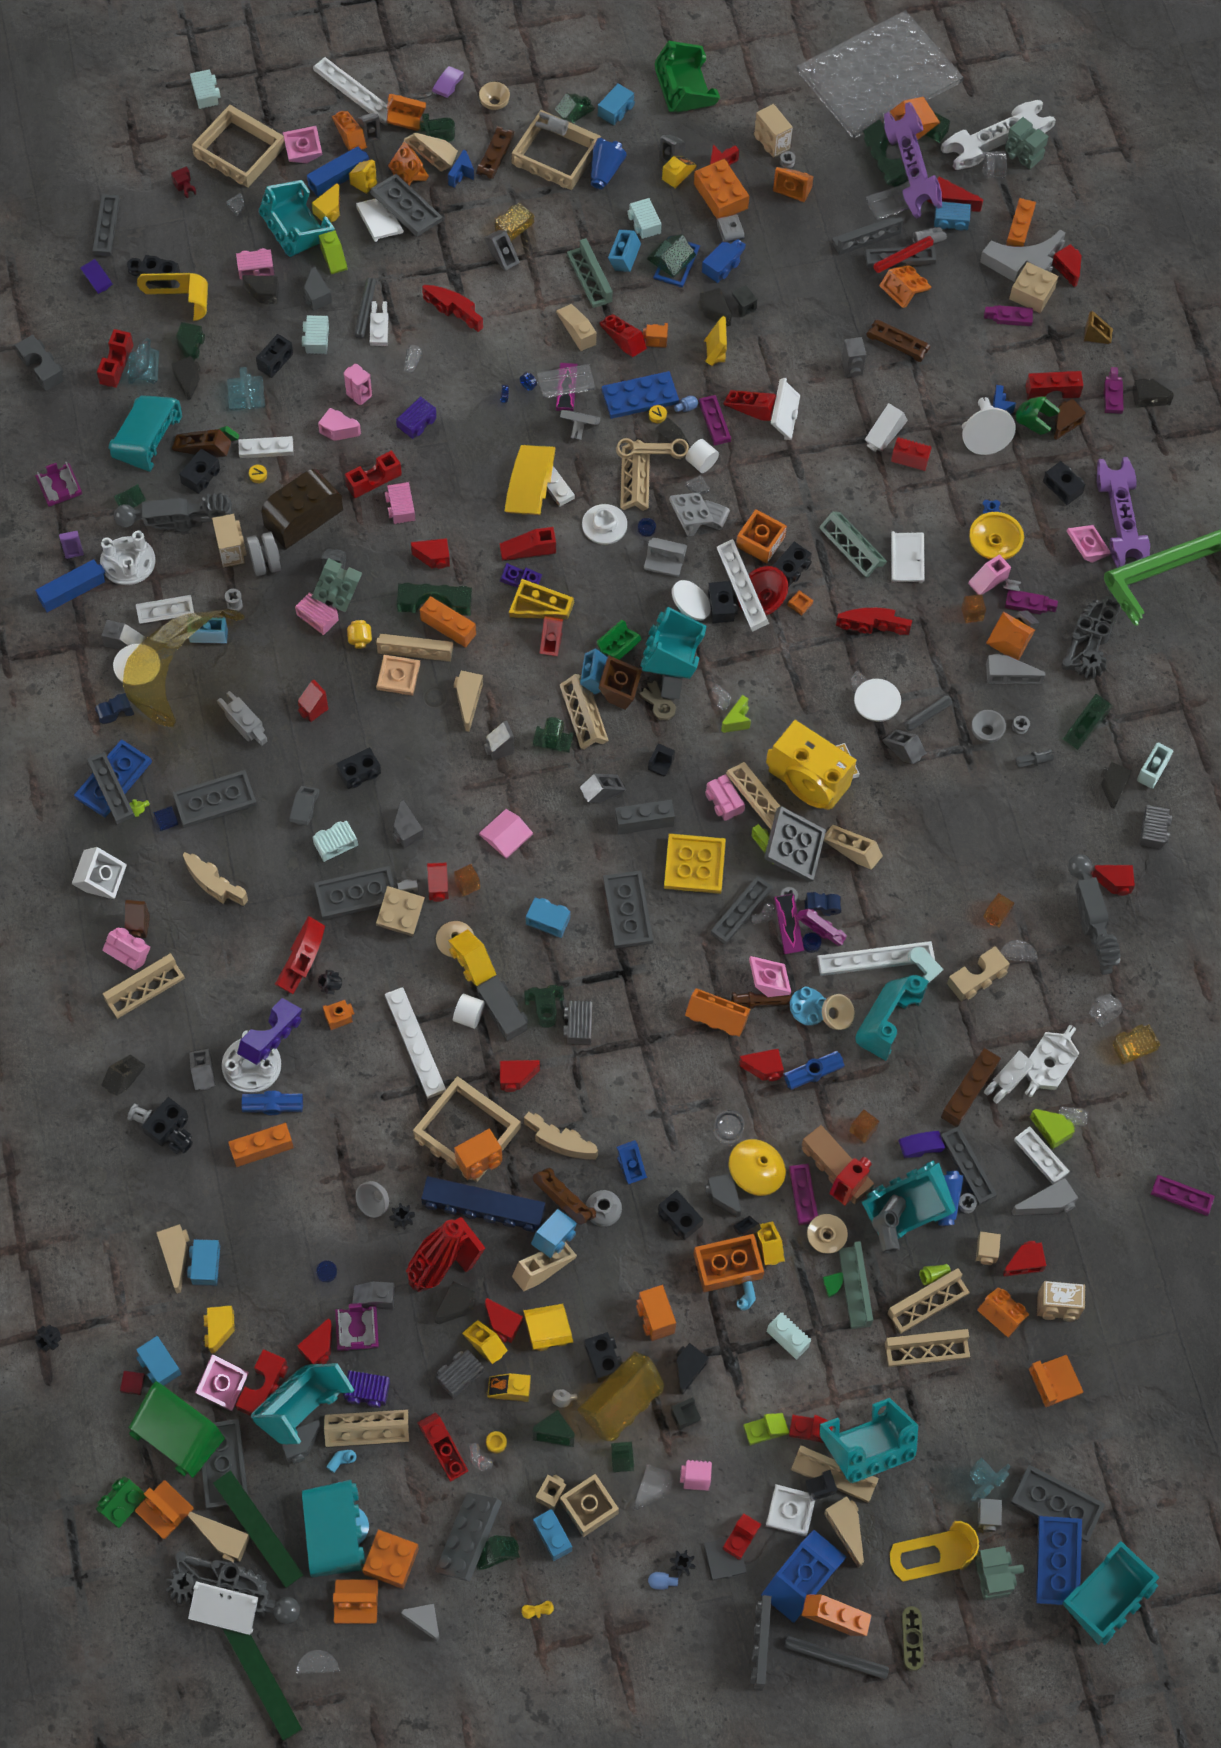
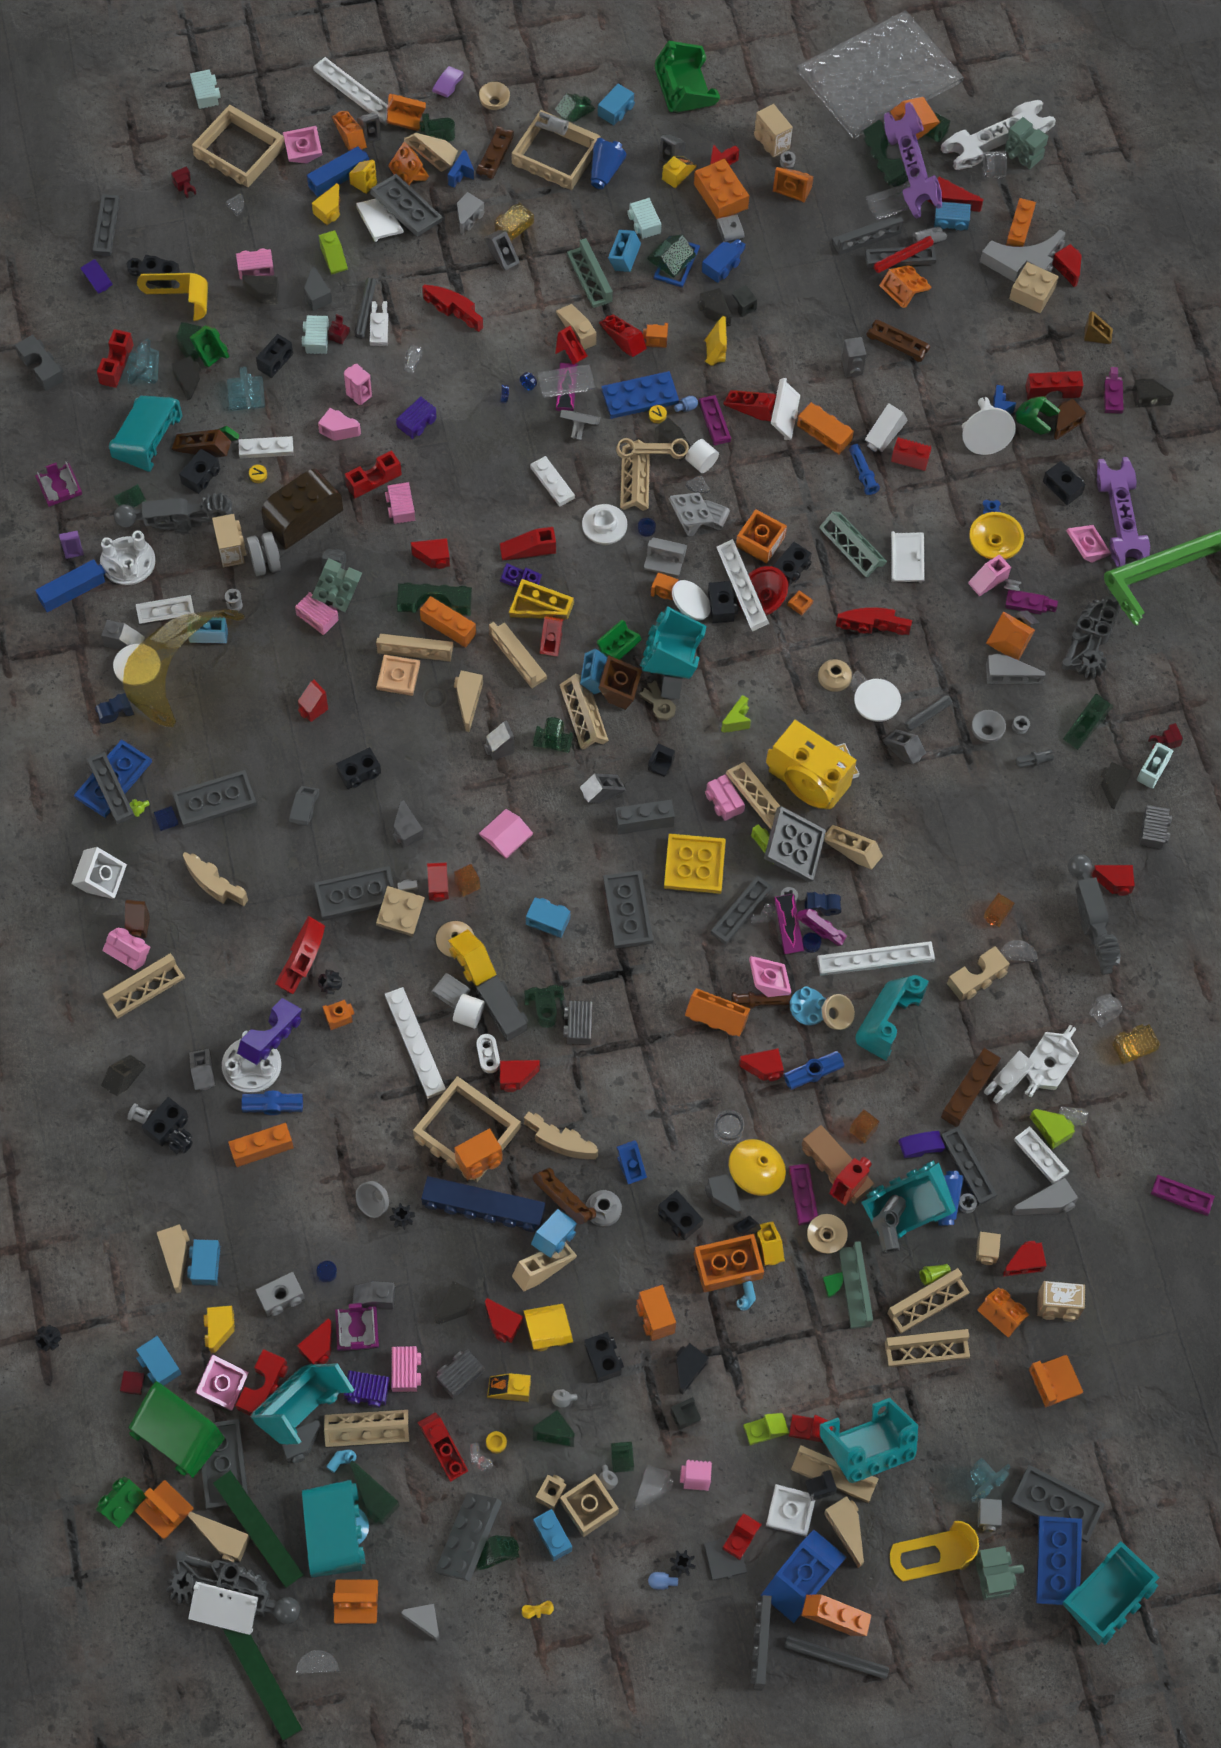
light grey hinge [217,691,268,746] -> none
teal windscreen [259,180,335,257] -> none
light aqua brick [313,821,358,862] -> none
yellow head [347,620,372,649] -> none
orange brick [363,1529,419,1589] -> none
red piece [406,1217,486,1291] -> none
yellow slope [462,1320,508,1364] -> none
yellow slope [504,445,555,515] -> none
clear yellow windscreen [577,1352,664,1442] -> none
clear arm [712,684,731,710] -> none
light aqua brick [766,1313,811,1360] -> none
olive beam [901,1606,924,1672] -> none
light aqua leg [908,947,943,983] -> none
clear orange brick [961,594,986,623] -> none
magenta hinge [984,305,1033,326] -> none
none -> green bracket [190,325,230,367]
none -> light grey brick [256,1272,305,1317]
none -> dark red piece [328,314,350,345]
none -> clear green slope [349,1460,400,1525]
none -> bright pink brick [391,1346,421,1392]
none -> light grey piece [431,973,470,1009]
none -> light grey slope [457,192,485,235]
none -> white plate [476,1034,500,1073]
none -> tan fence [489,622,547,688]
none -> red slope [555,326,587,365]
none -> light grey piece [598,1465,618,1490]
none -> orange brick [651,572,679,600]
none -> orange brick [797,402,854,454]
none -> tan piece [818,659,852,692]
none -> blue pin [849,444,880,495]
none -> dark red piece [1148,723,1183,749]

